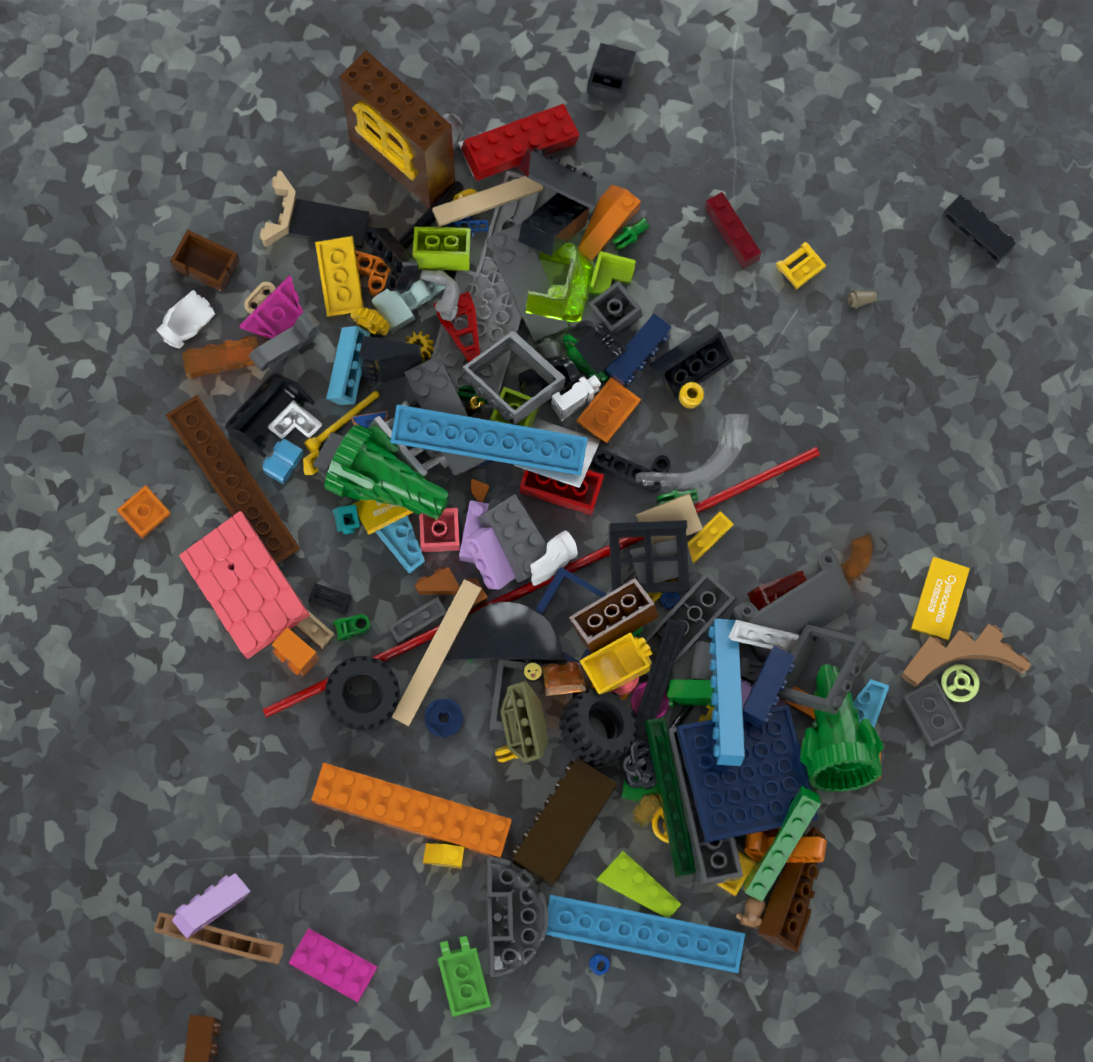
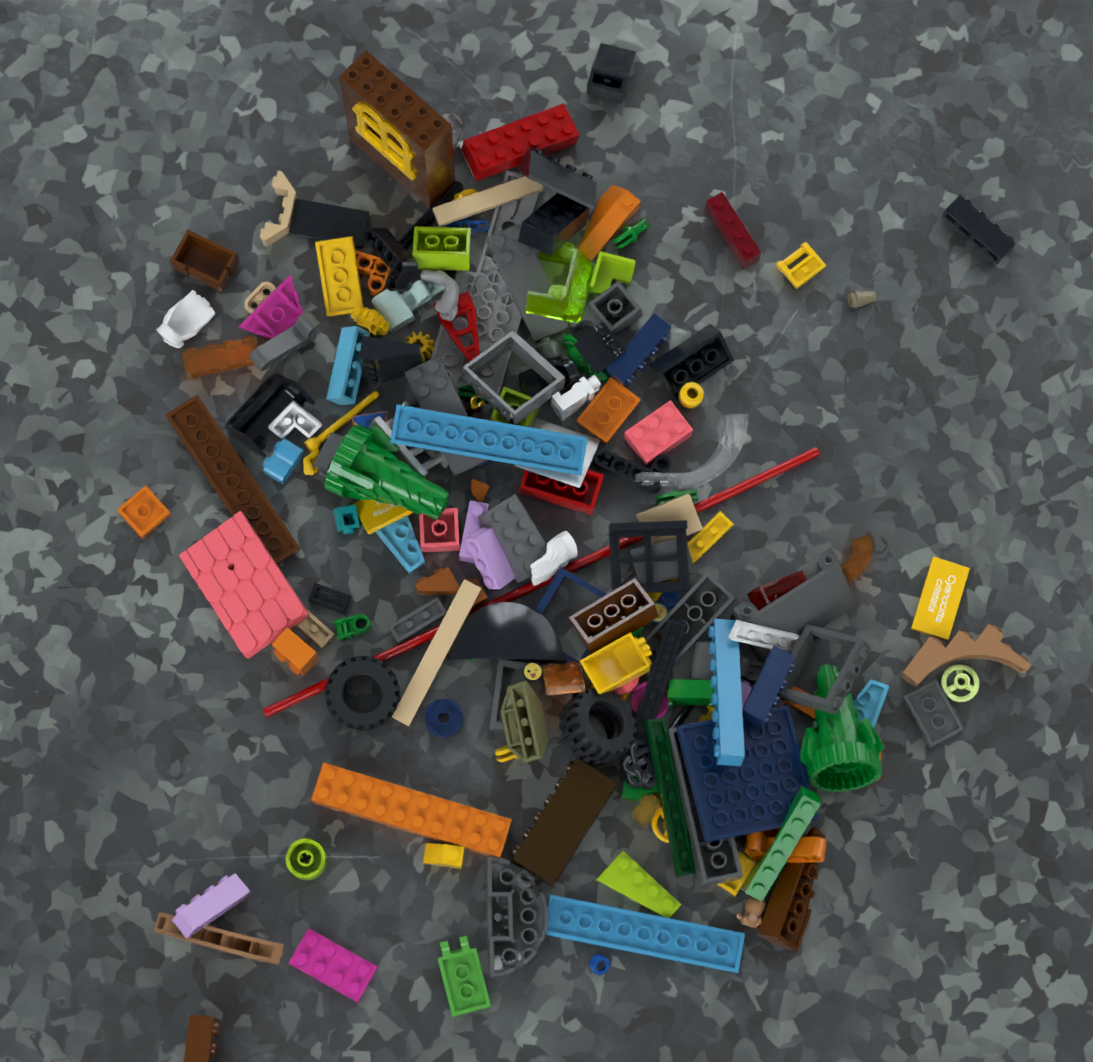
none -> lime brick [285,838,327,881]
none -> coral brick [624,400,693,468]
none -> light yellow tile [652,603,667,623]

